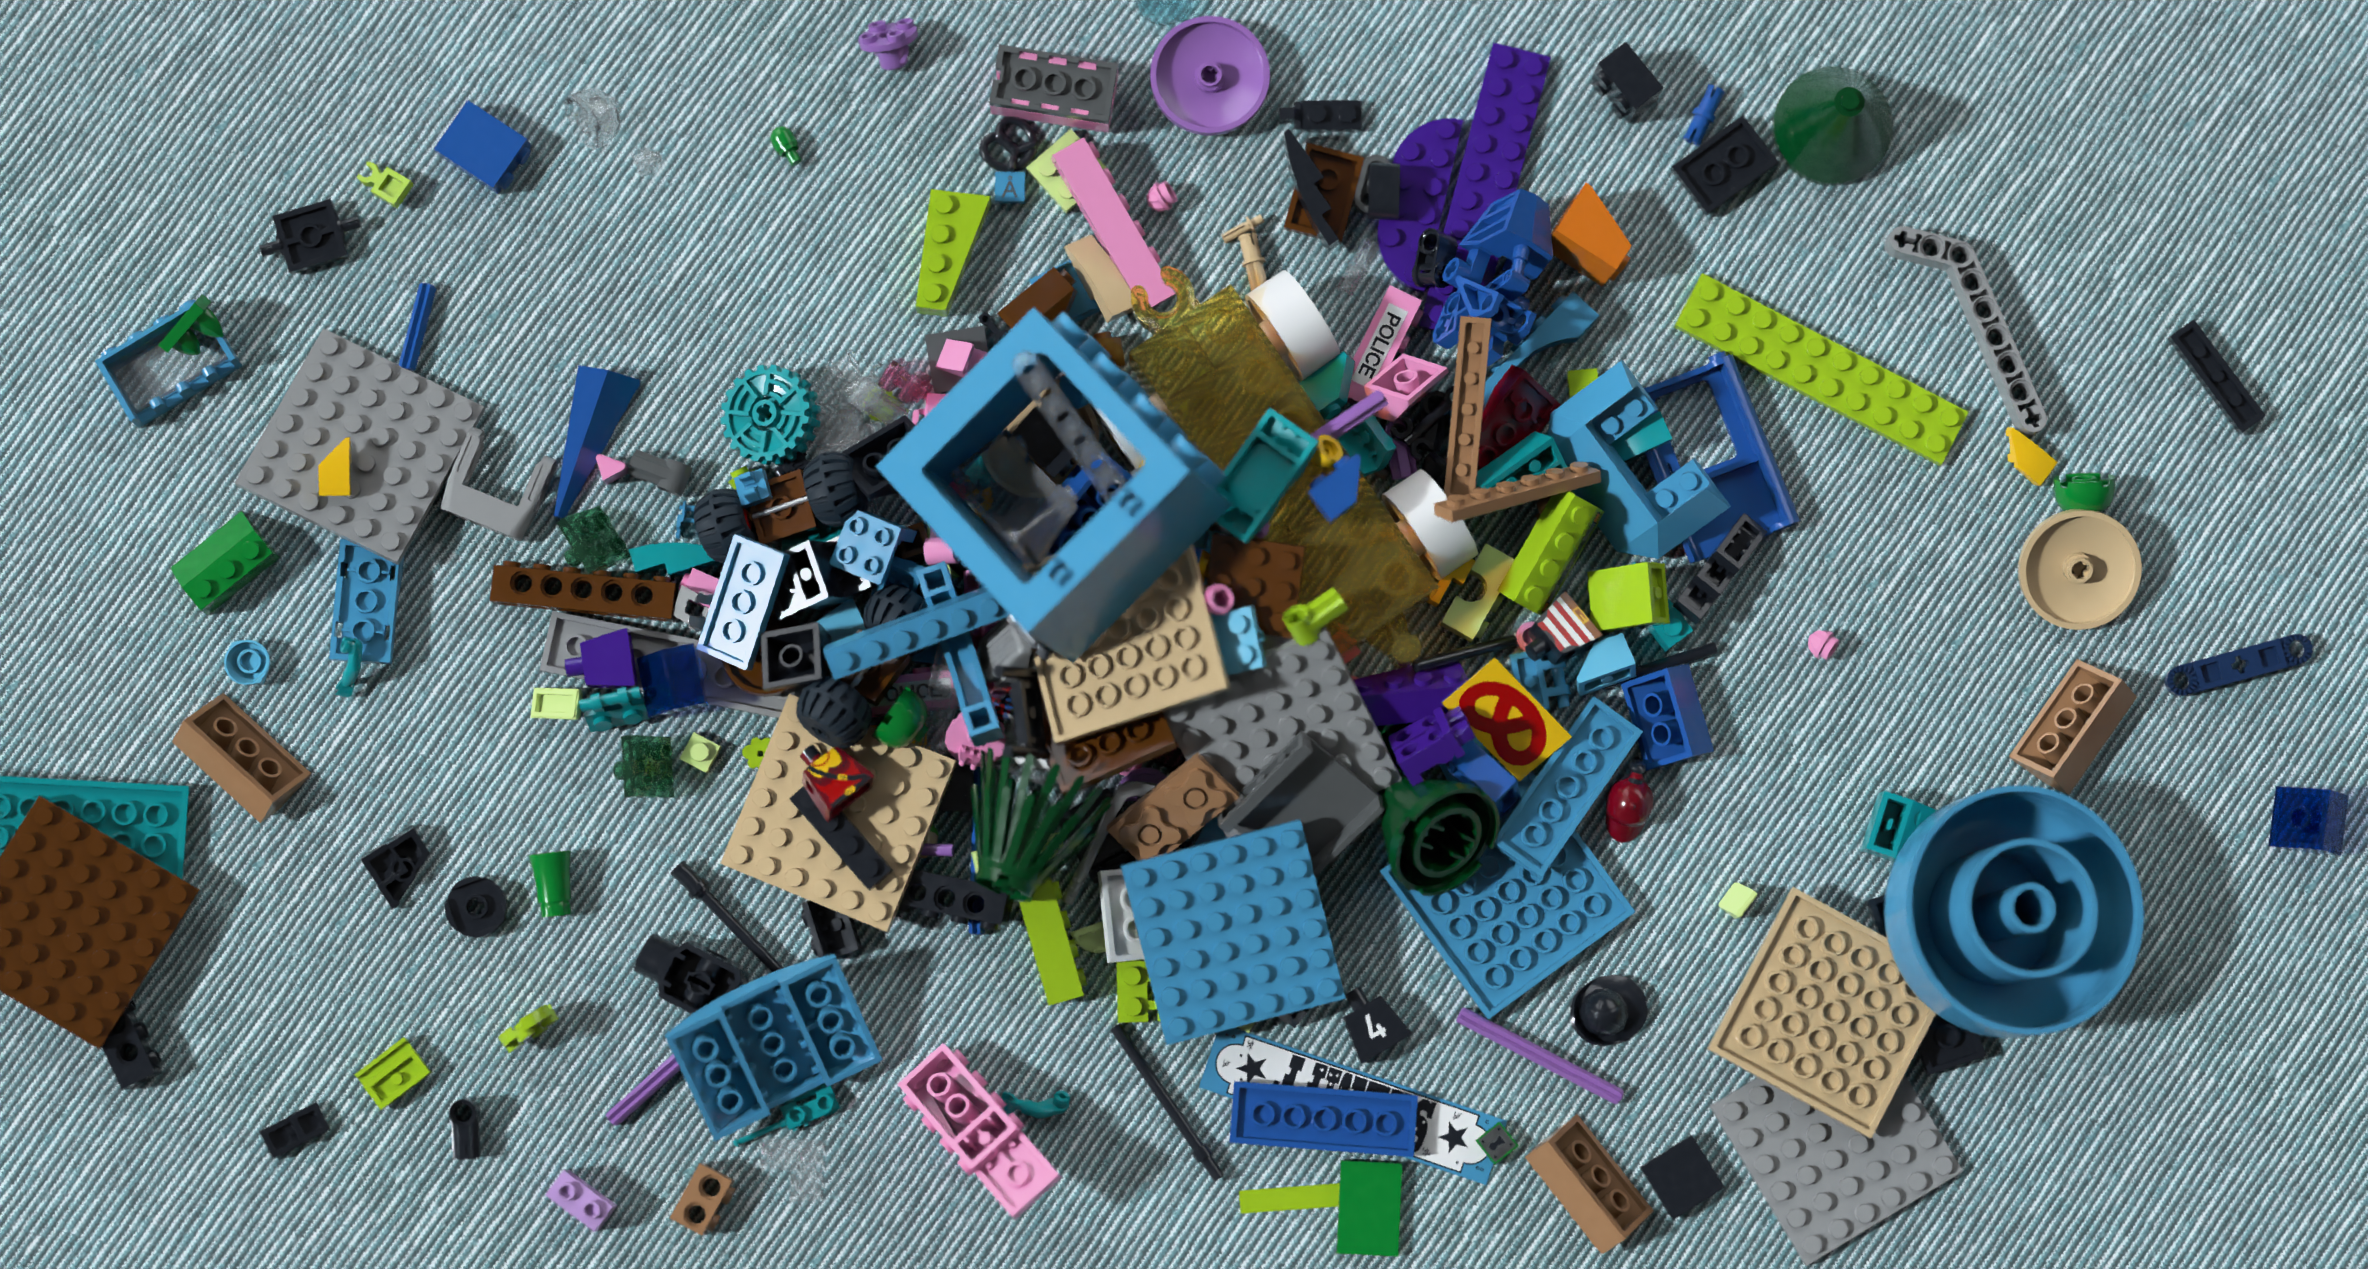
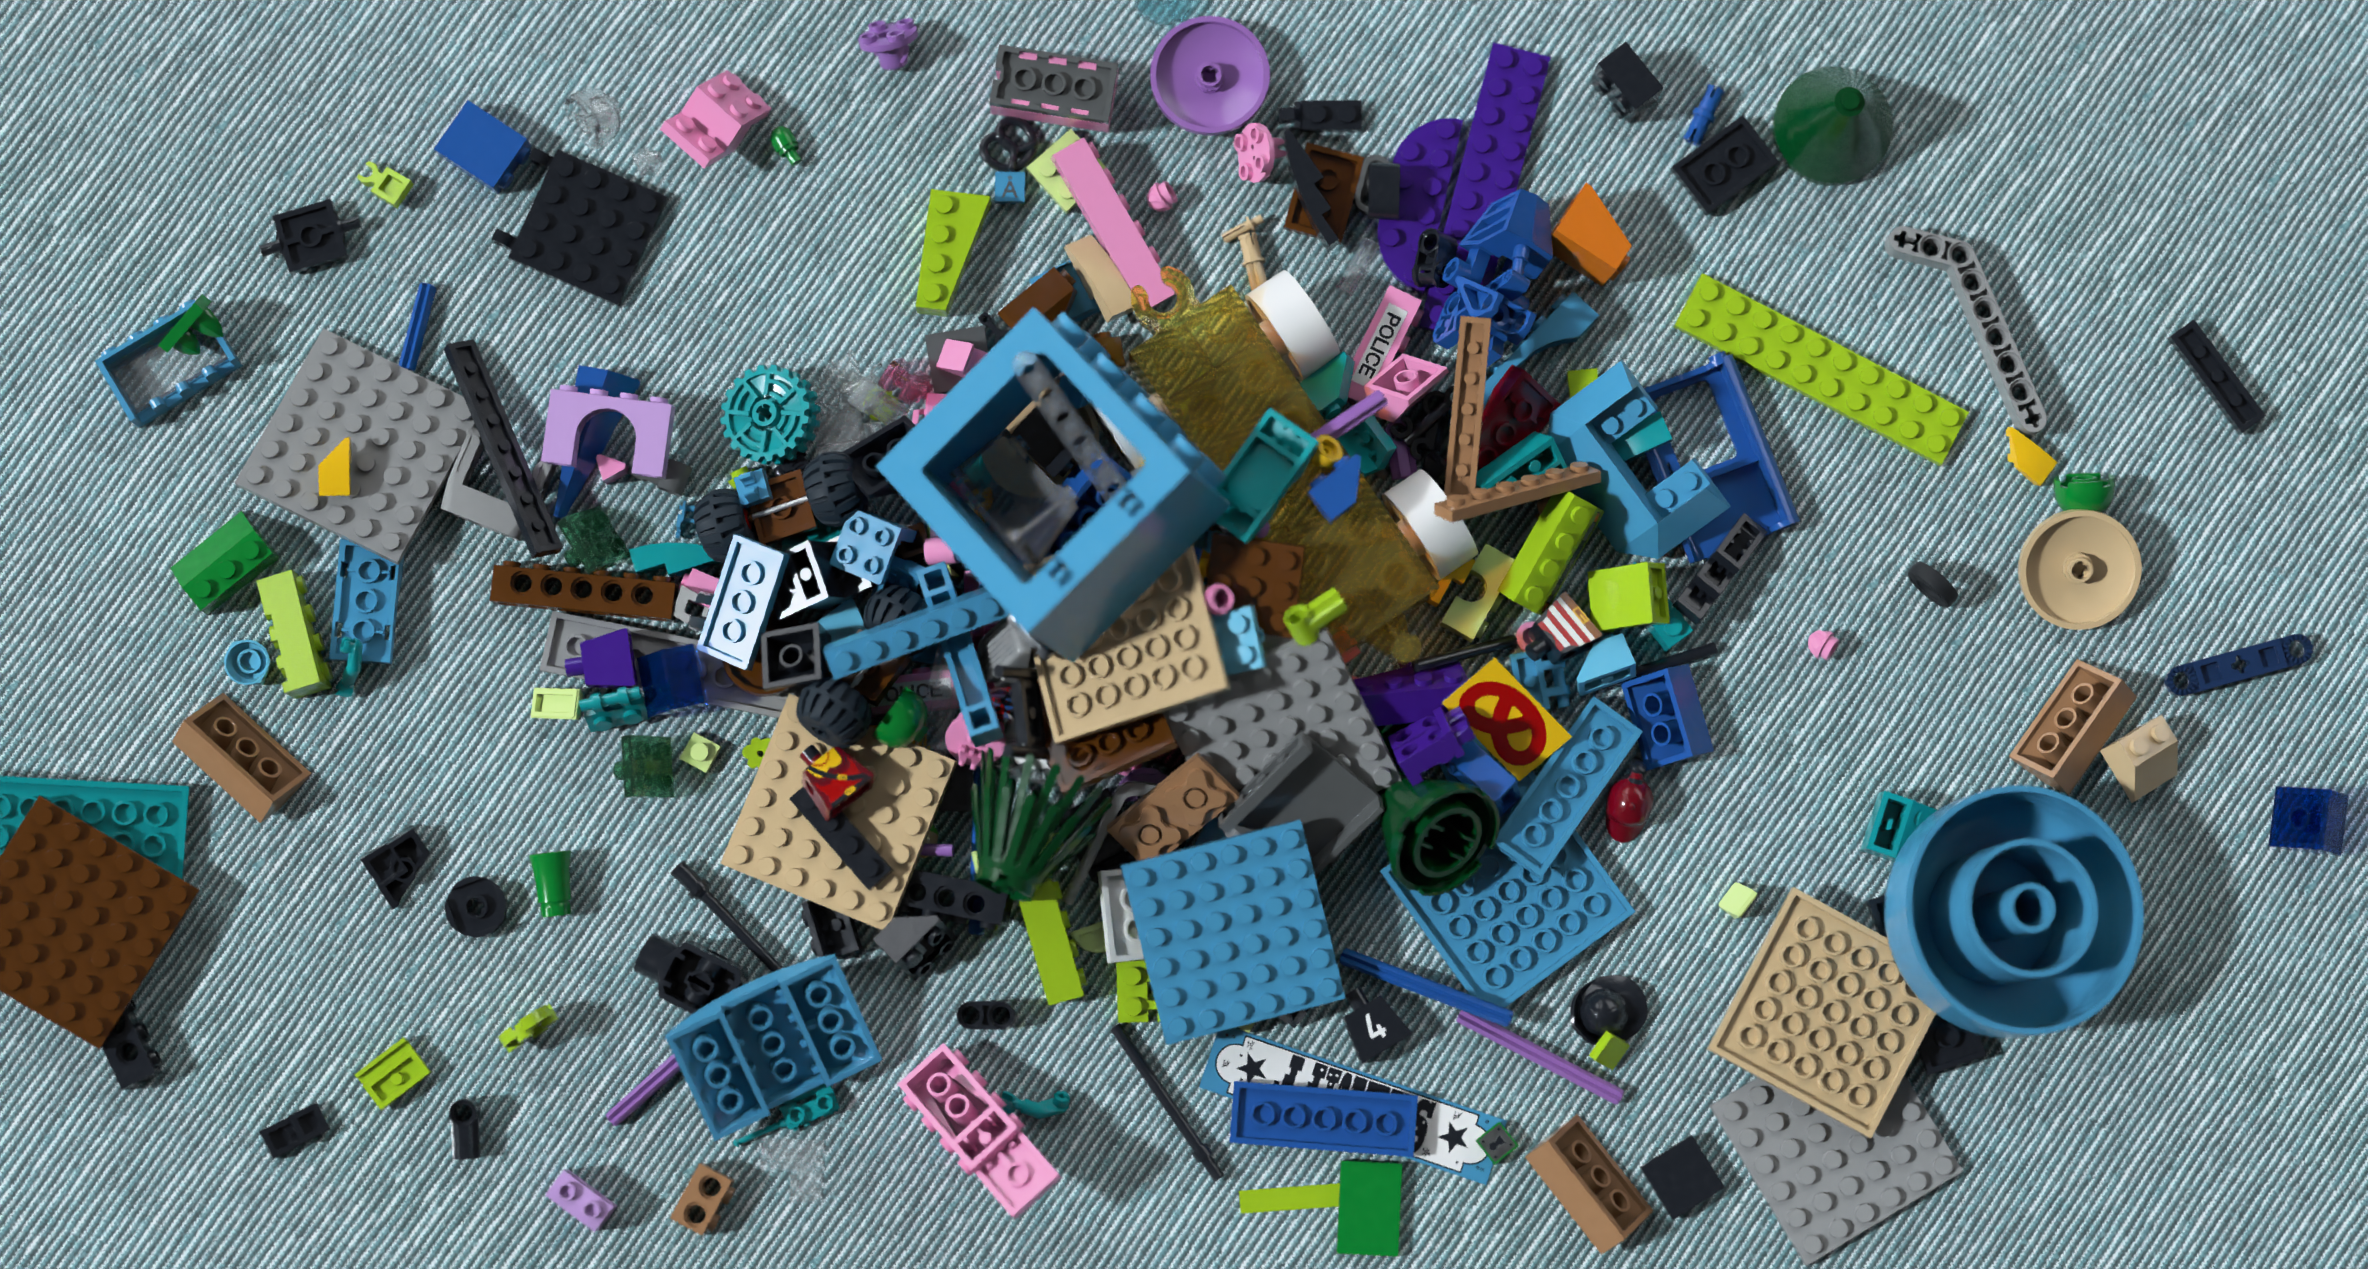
none -> lime wedge [256,570,333,699]
none -> black plate [444,339,563,558]
none -> black plate [492,147,668,307]
none -> lavender arch [541,385,676,479]
none -> bright pink bracket [660,70,772,169]
none -> black slope [873,915,958,981]
none -> black beam [956,1001,1016,1030]
none -> bright pink plate [1234,123,1287,183]
none -> blue axle [1339,948,1514,1027]
none -> lime tile [1589,1031,1630,1070]
none -> black tyre [1908,562,1958,608]
none -> tan slope [2100,714,2178,803]

